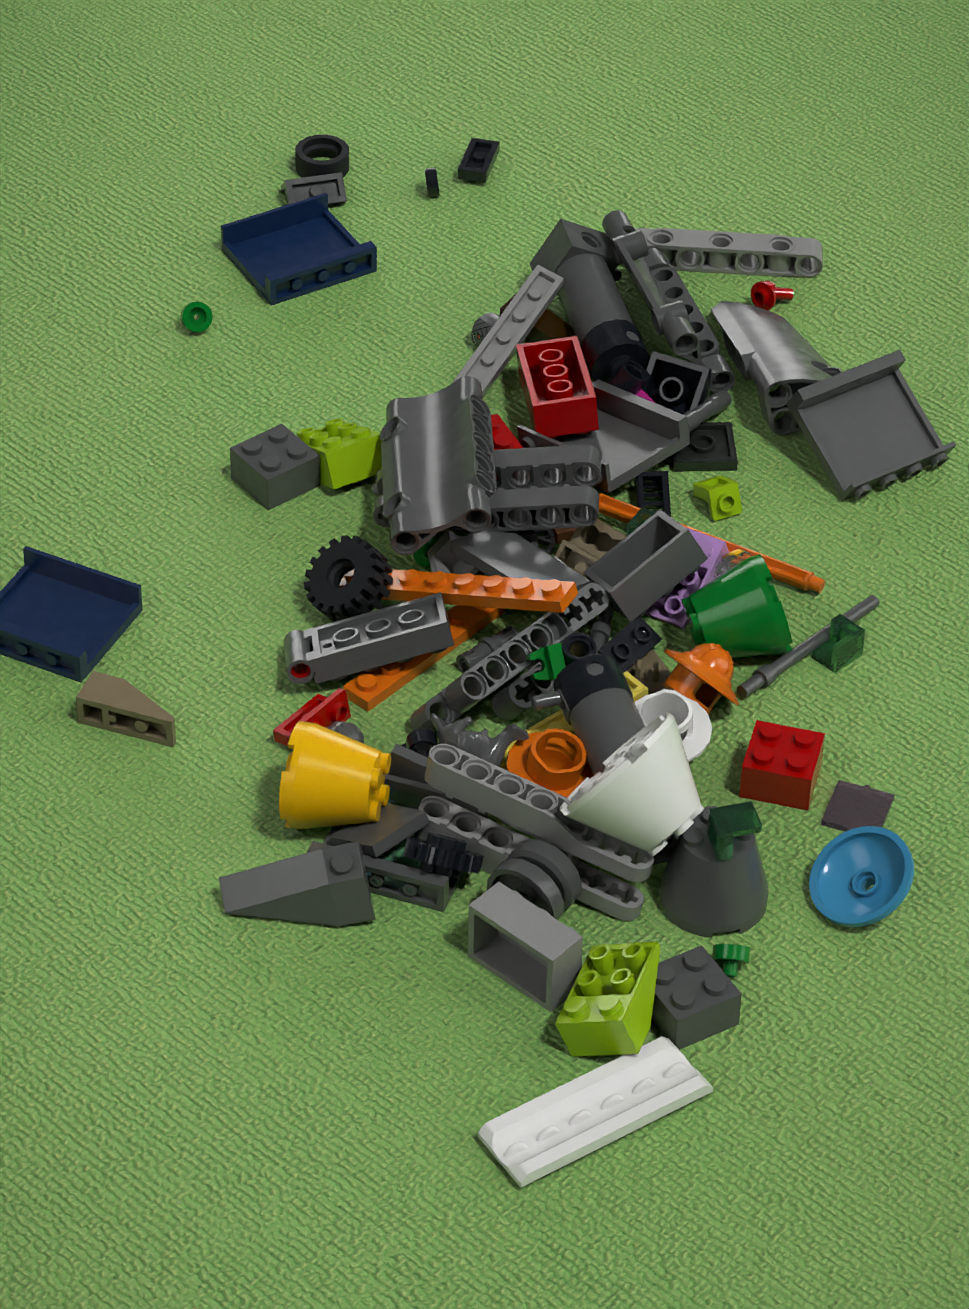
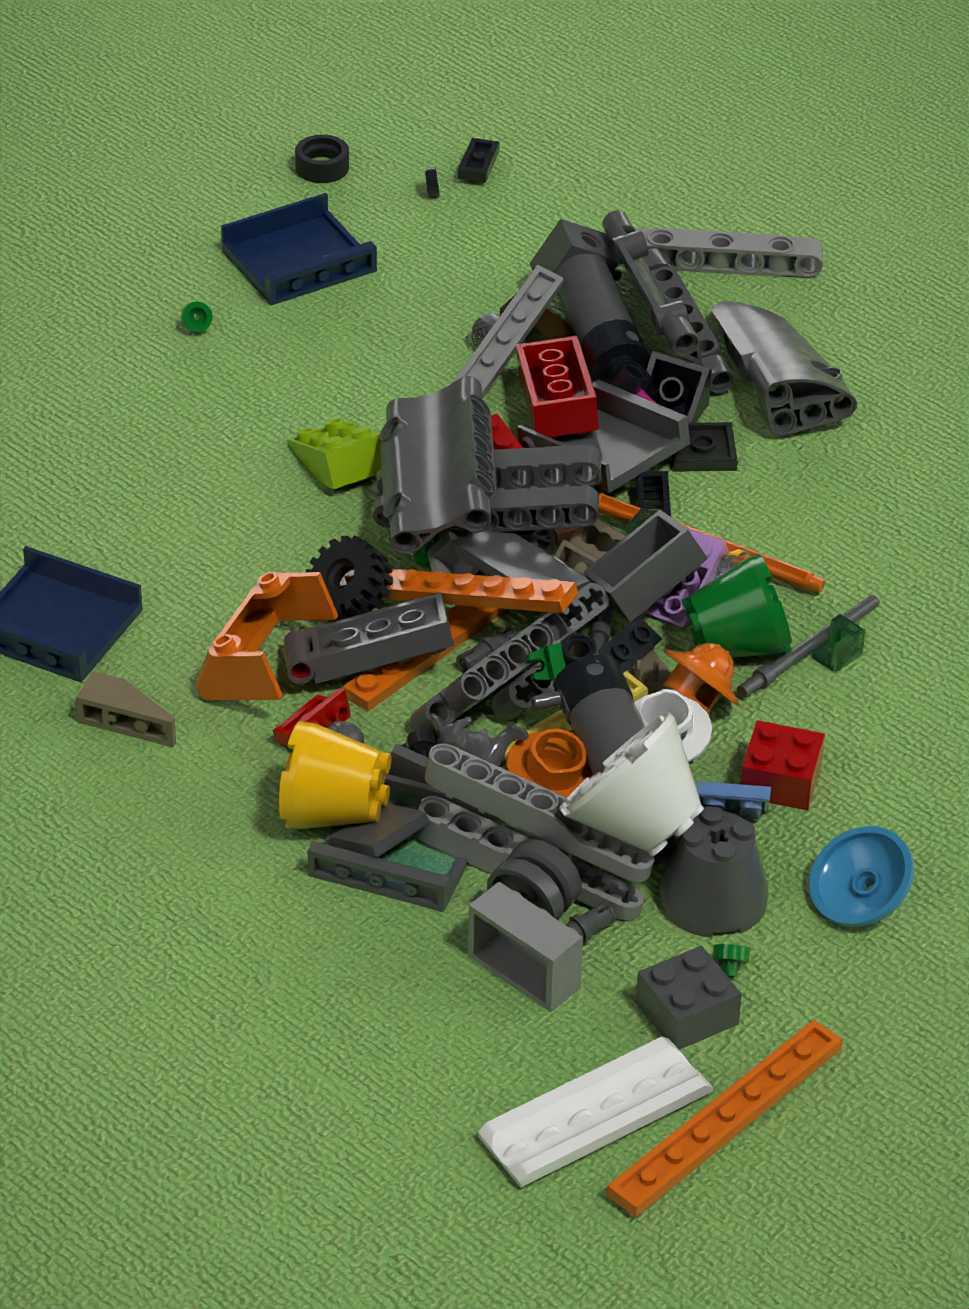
dark grey wedge [219,841,376,927] -> none
dark grey brick [230,424,320,510] -> none
dark grey panel [281,172,347,205] -> none
black gear [403,832,484,878] -> none
lime slope [555,942,660,1057] -> none
dark grey piece [683,390,732,433] -> none
lime bracket [692,475,742,521] -> none
clear green panel [707,801,762,861] -> none
red plate [750,280,793,310] -> none
dark grey panel [787,350,956,501] -> none
piece [821,780,895,832] -> none
none -> orange windscreen [195,572,338,700]
none -> dark grey pin [566,901,616,943]
none -> orange plate [607,1020,843,1218]
none -> medium blue tile [697,781,771,819]

